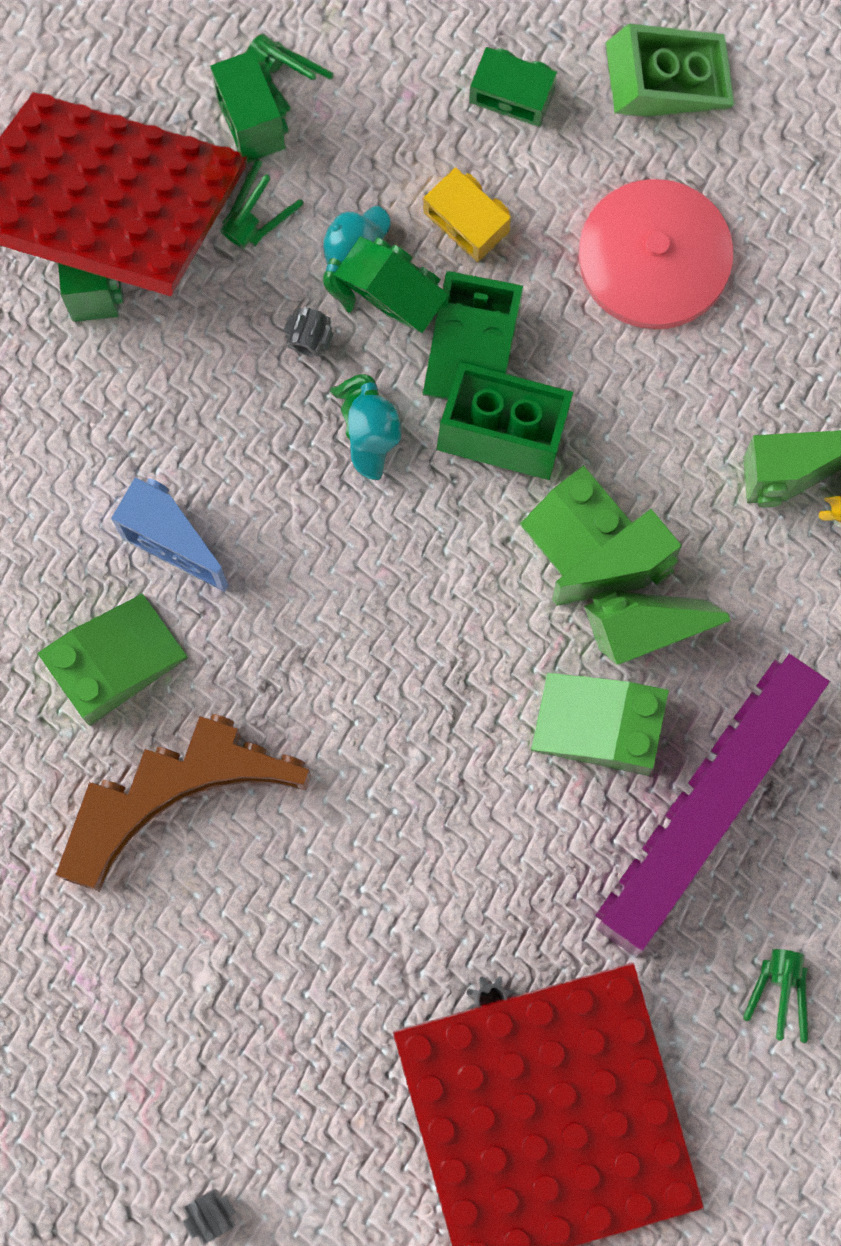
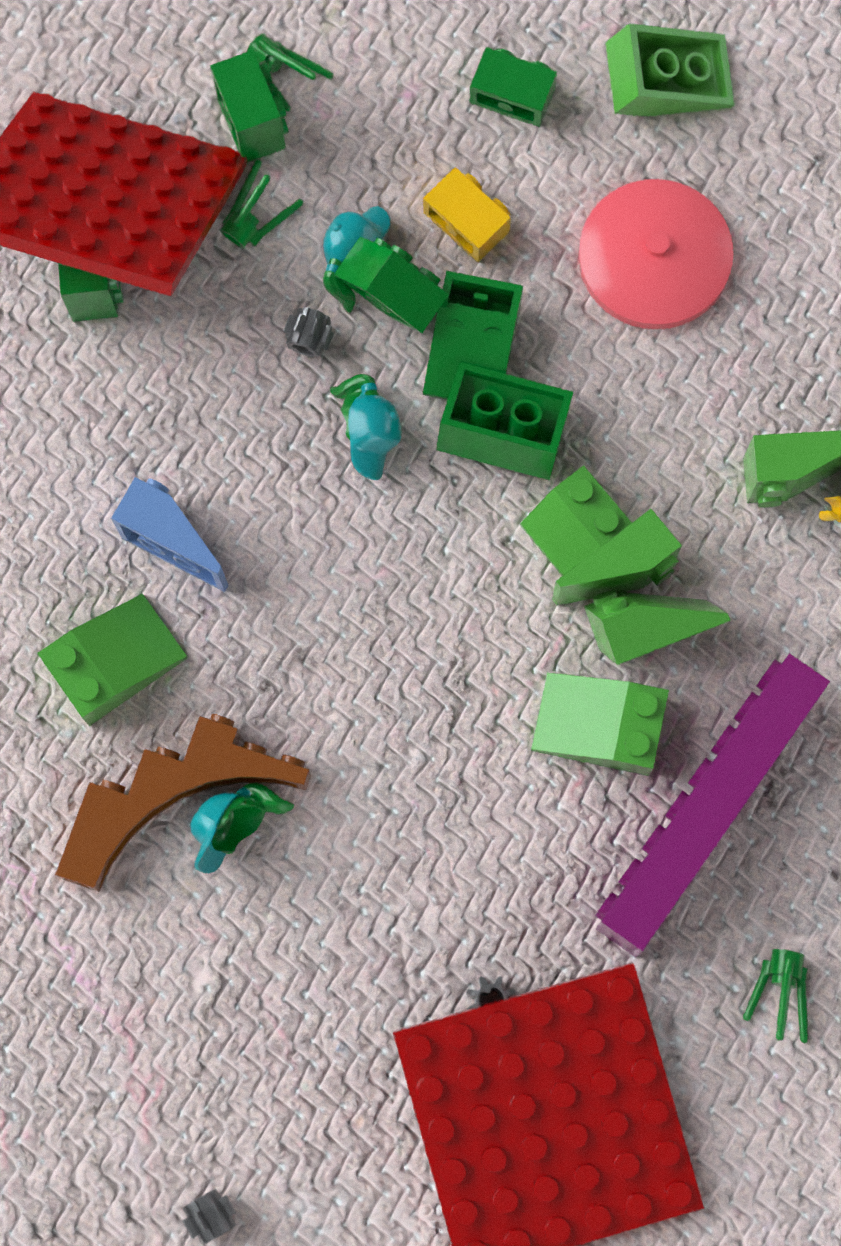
none -> hair [190,783,294,874]

